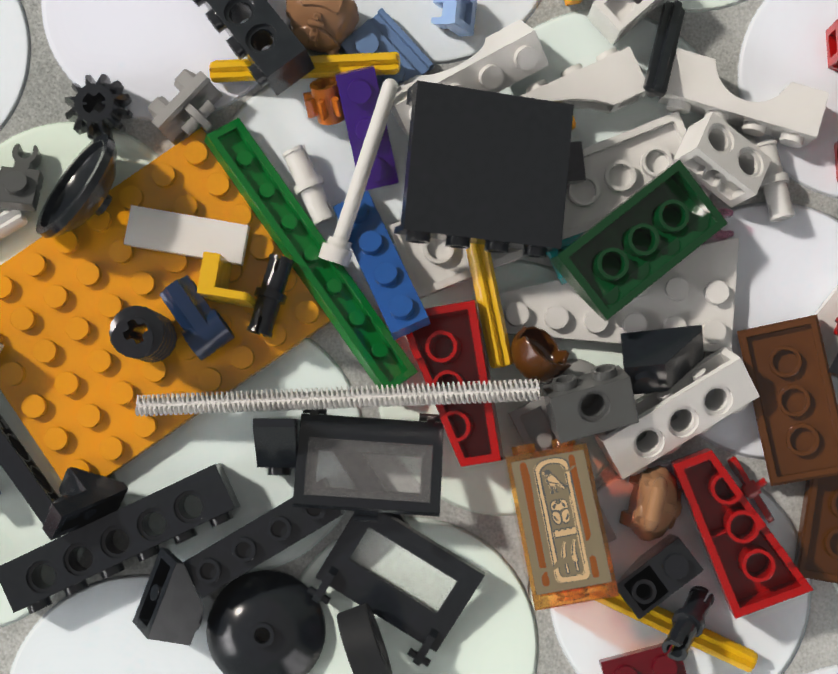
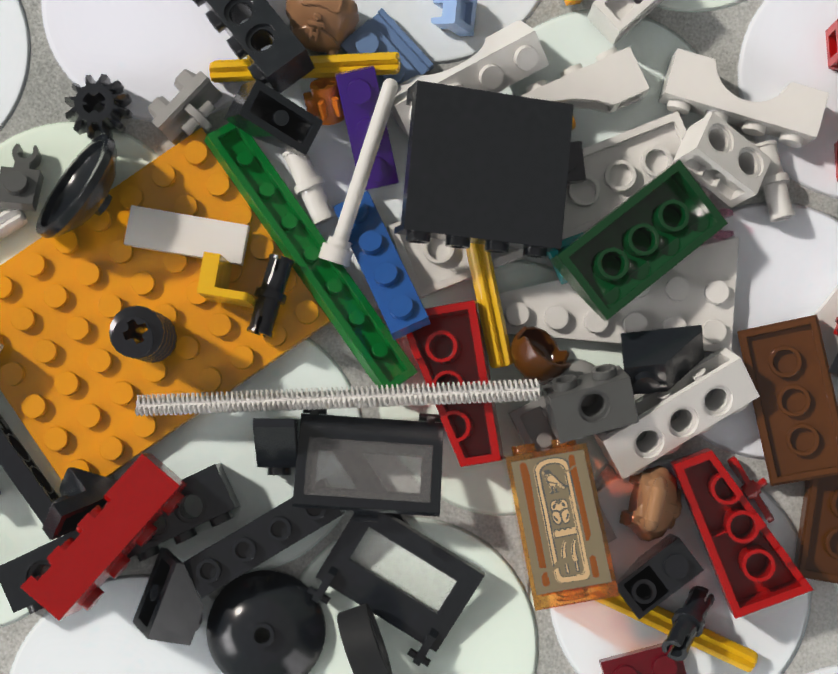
dark blue piece [159,275,235,361] -> none
black axle [643,0,685,98] -> none
none -> red wedge [20,453,187,621]
none -> black slope [224,79,323,156]

